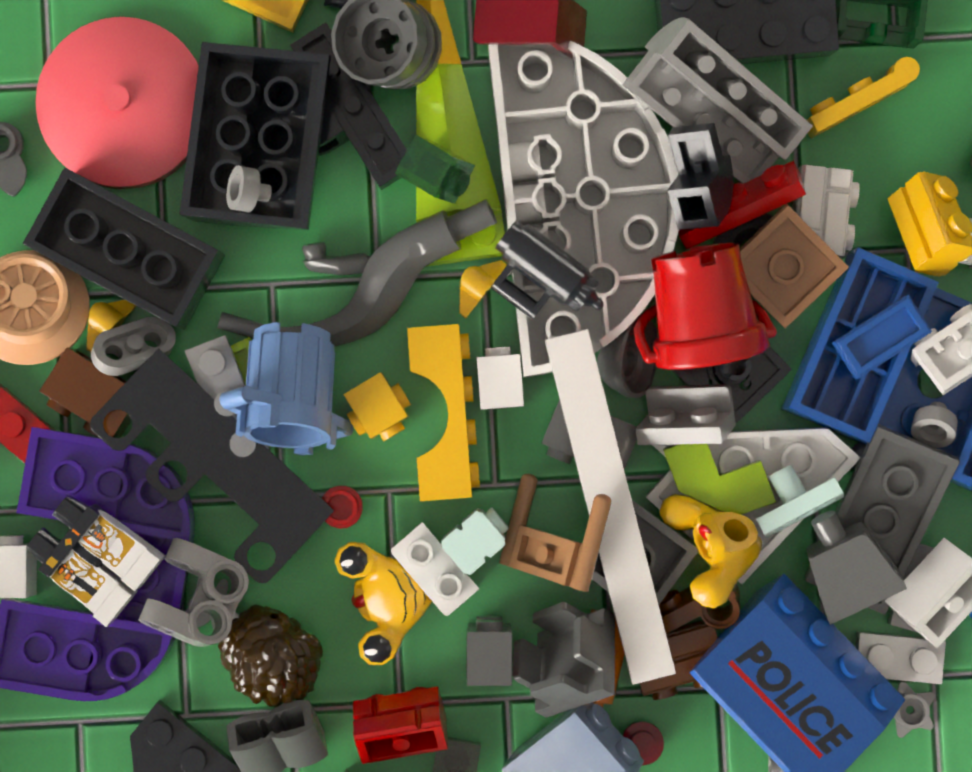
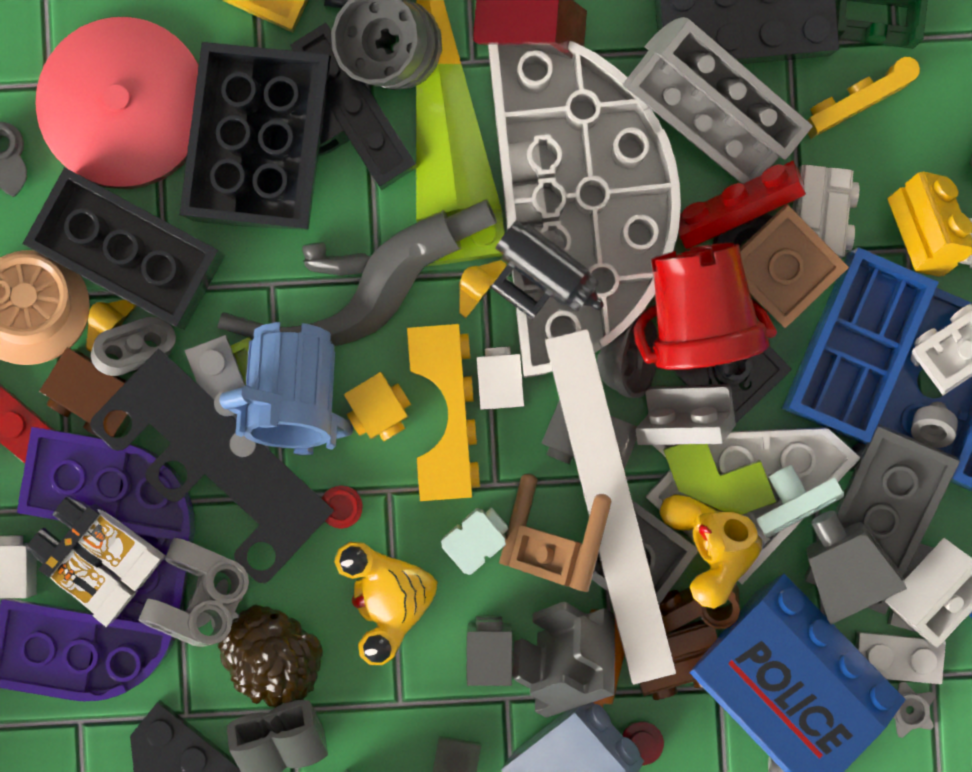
light grey tile [226,165,271,212] -> none
red brick [353,686,448,764] -> none
white bracket [391,522,479,616] -> none
clear green brick [395,134,475,204] -> none
black brick [667,123,733,230] -> none
blue tile [831,294,932,379] -> none

